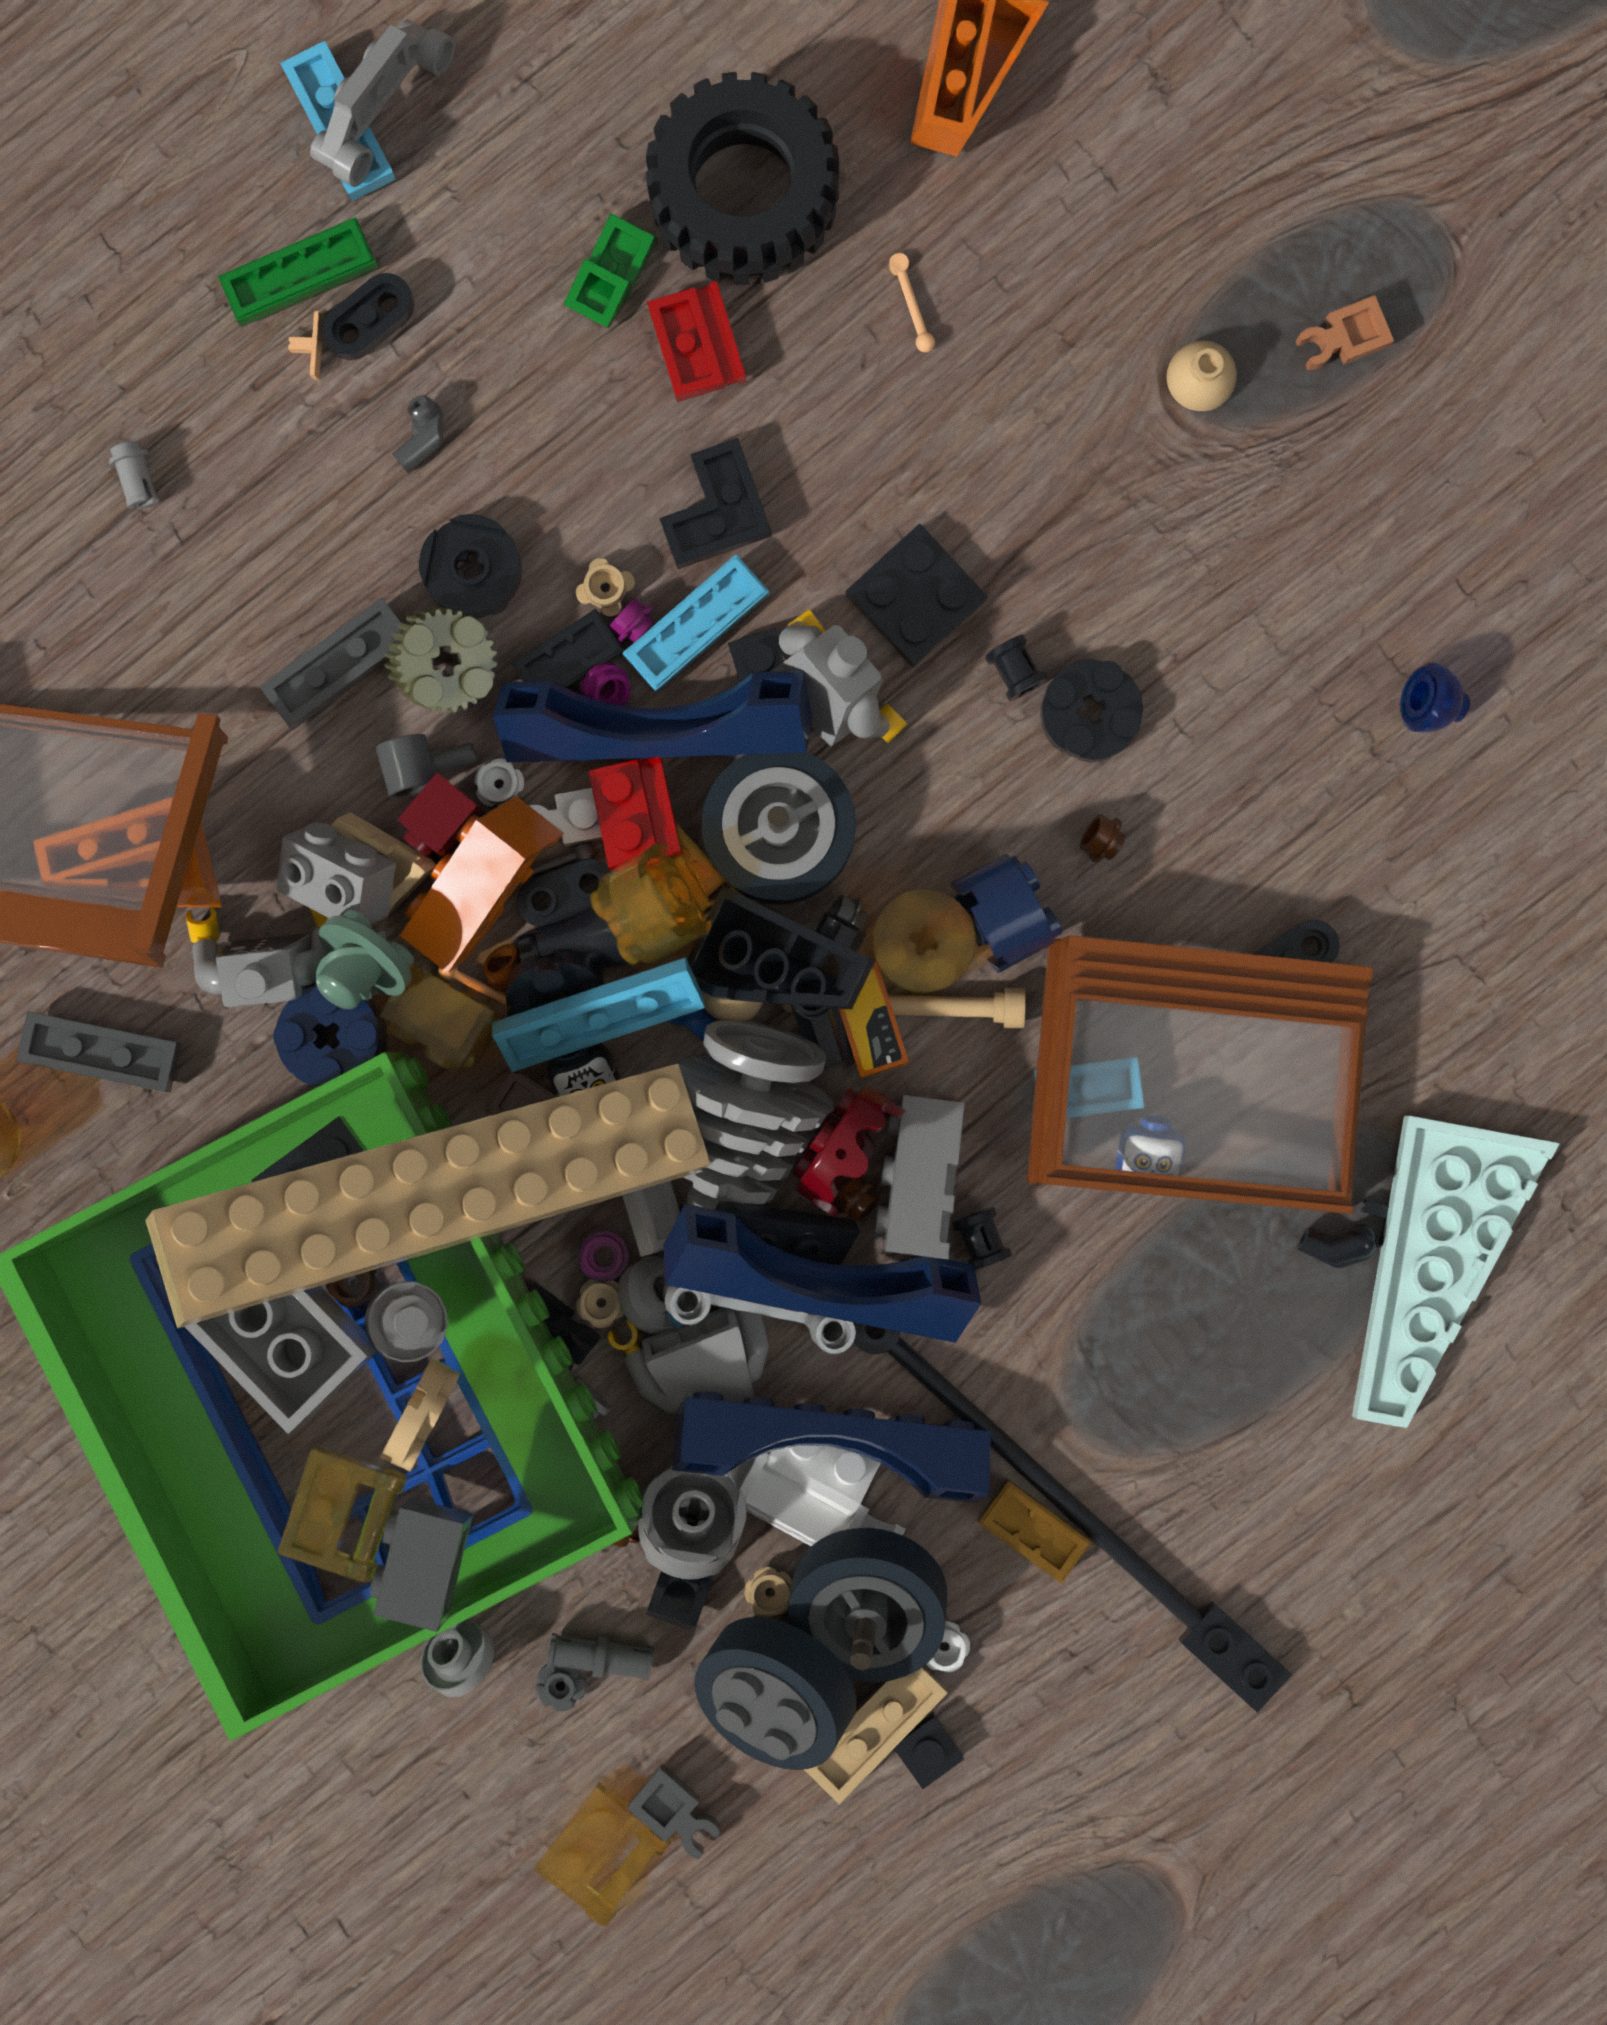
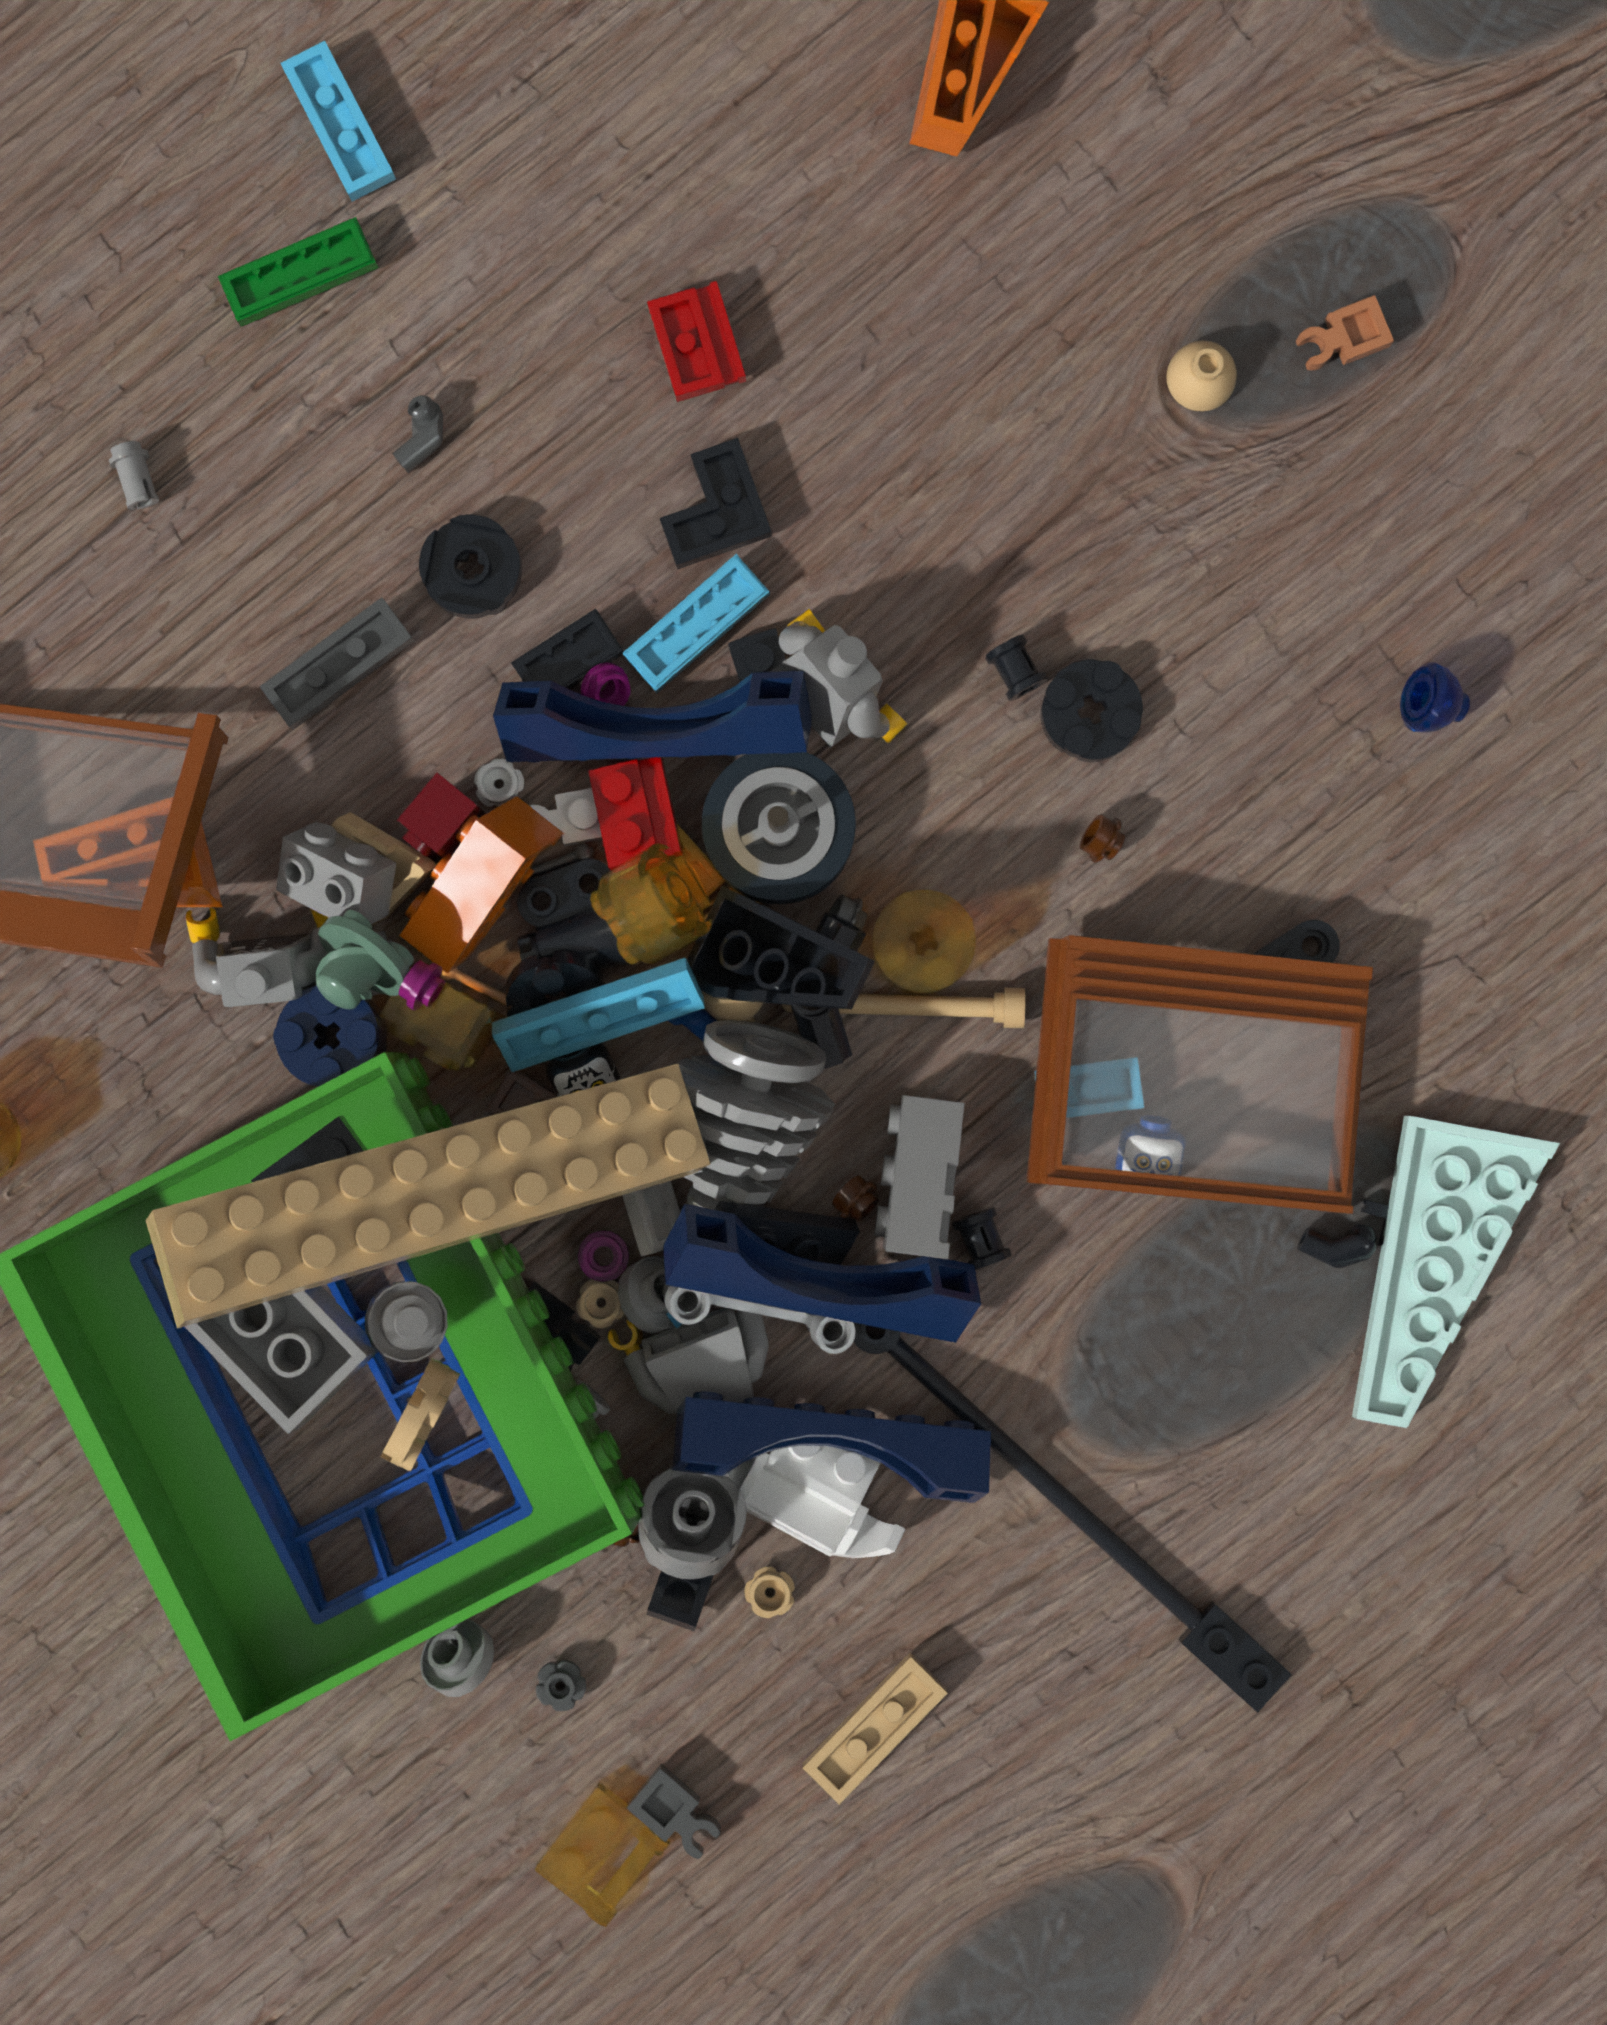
dark grey plate [16,1011,182,1092] -> none
clear yellow plate [277,1446,407,1582] -> none
light nougat piece [288,311,324,380] -> none
light grey plate [310,19,456,187] -> none
black plate [322,273,415,360] -> none
reddish brown plate [326,1269,379,1308] -> none
dark grey brick [370,1498,473,1632] -> none
dark grey piece [376,734,477,798] -> none
olive brick [384,607,497,713] -> none
reddish brown plate [483,944,521,992] -> none
dark grey pin [547,1633,654,1681] -> none
green slope [563,213,658,328] -> none
tan plate [576,558,635,617] -> none
magenta plate [608,597,654,643] -> none
black tyre [645,71,839,285] -> none
black wheel [694,1617,856,1770] -> none
wheel [788,1528,947,1682] -> none
dark red plate [792,1085,906,1217] -> none
slope [839,961,909,1079] -> none
black plate [845,523,988,668] -> none
light nougat hinge [889,253,935,352] -> none
black plate [894,1712,964,1789] -> none
white plate [926,1621,970,1672] -> none
dark blue brick [950,854,1062,973] -> none
pearl gold plate [977,1479,1092,1584] -> none
none -> magenta plate [398,960,445,1011]

